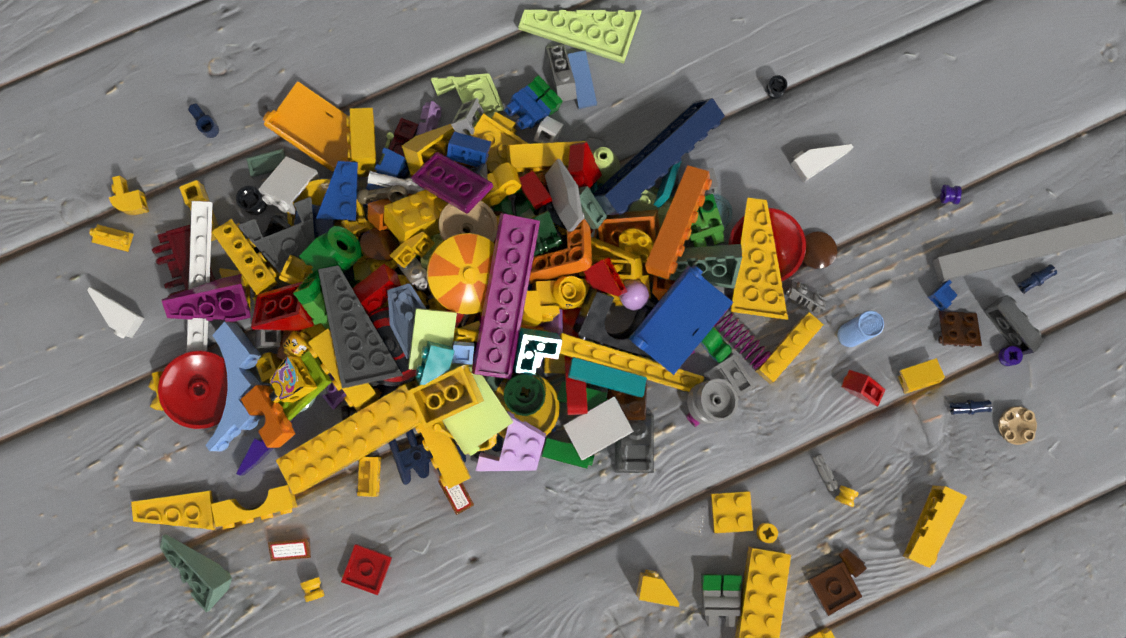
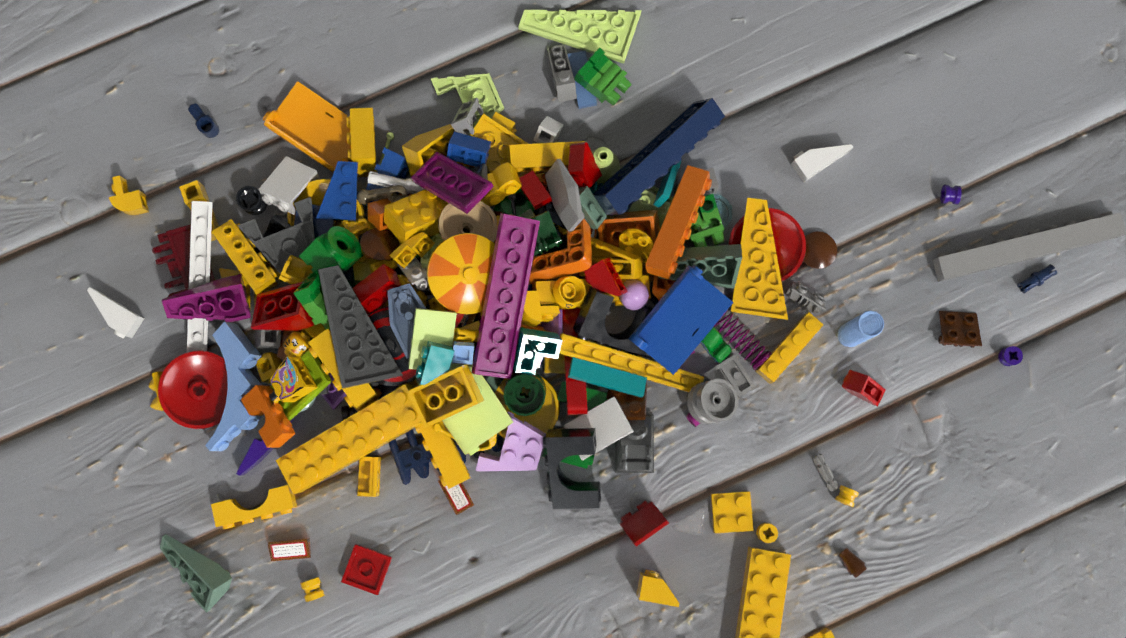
yellow hinge [89,224,134,252] -> none
yellow wing [131,491,216,530] -> none
sand green tile [246,149,286,177] -> none
dark red slope [389,118,419,159] -> none
lavender hinge [416,101,442,135] -> none
blue hips [504,75,563,130] -> none
light grey hips [701,574,742,627] -> none
black wheel [766,75,788,99] -> none
reddish brown plate [808,561,862,616] -> none
yellow hinge [898,358,945,394] -> none
yellow wedge [903,485,967,568] -> none
blue panel [928,279,957,311] -> none
dark blue pin [949,400,992,415] -> none
dark grey slope [983,295,1044,355] -> none
tan dish [998,406,1037,445] -> none
none -> black arch [543,428,601,509]
none -> bright green hips [574,47,632,106]
none -> red slope [619,500,669,547]

